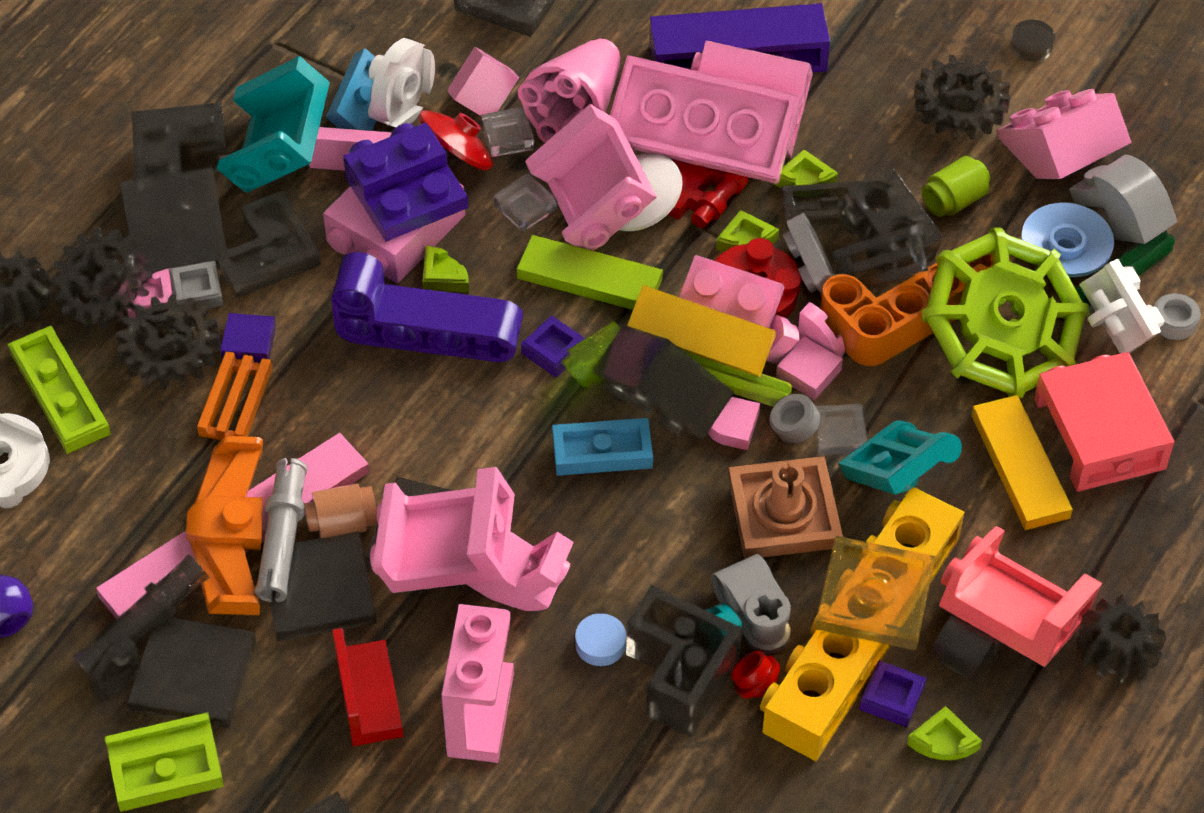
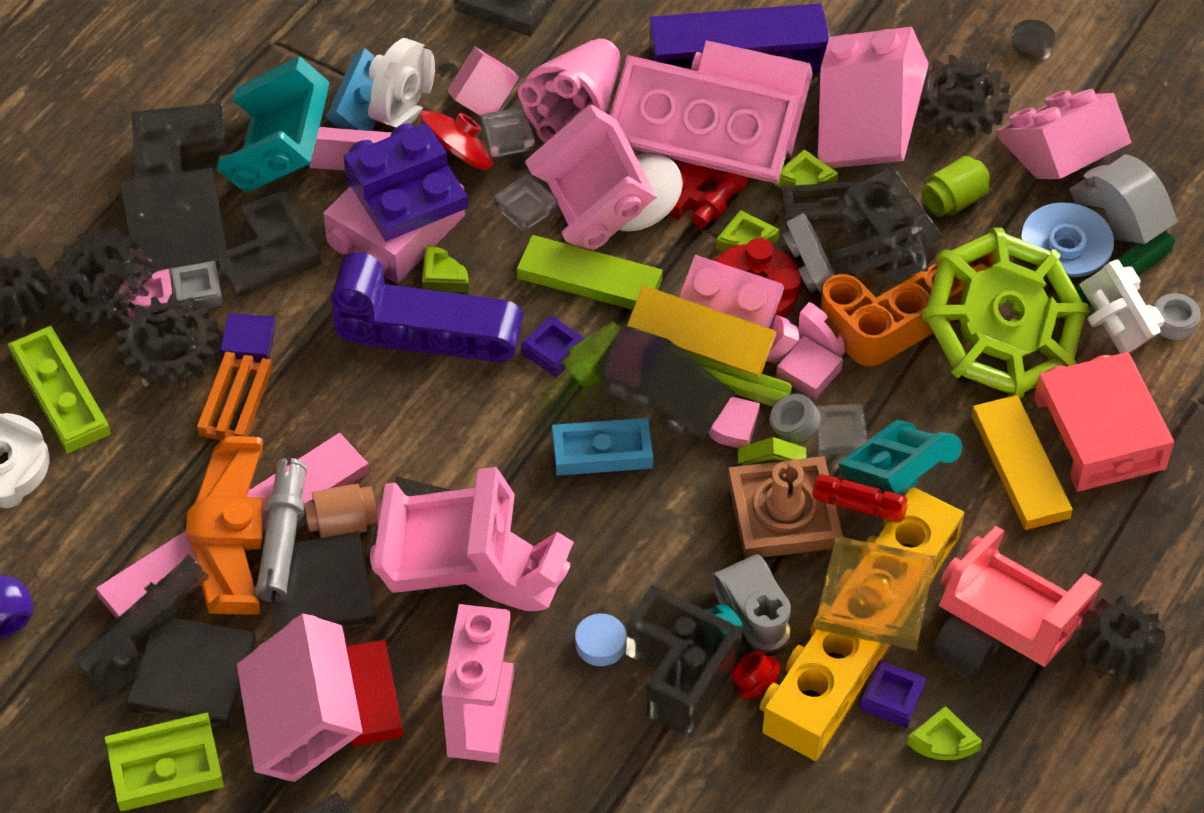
none -> bright pink brick [237,613,363,782]
none -> lime tile [738,437,806,466]
none -> red axle [812,474,908,523]
none -> bright pink slope [818,27,929,168]

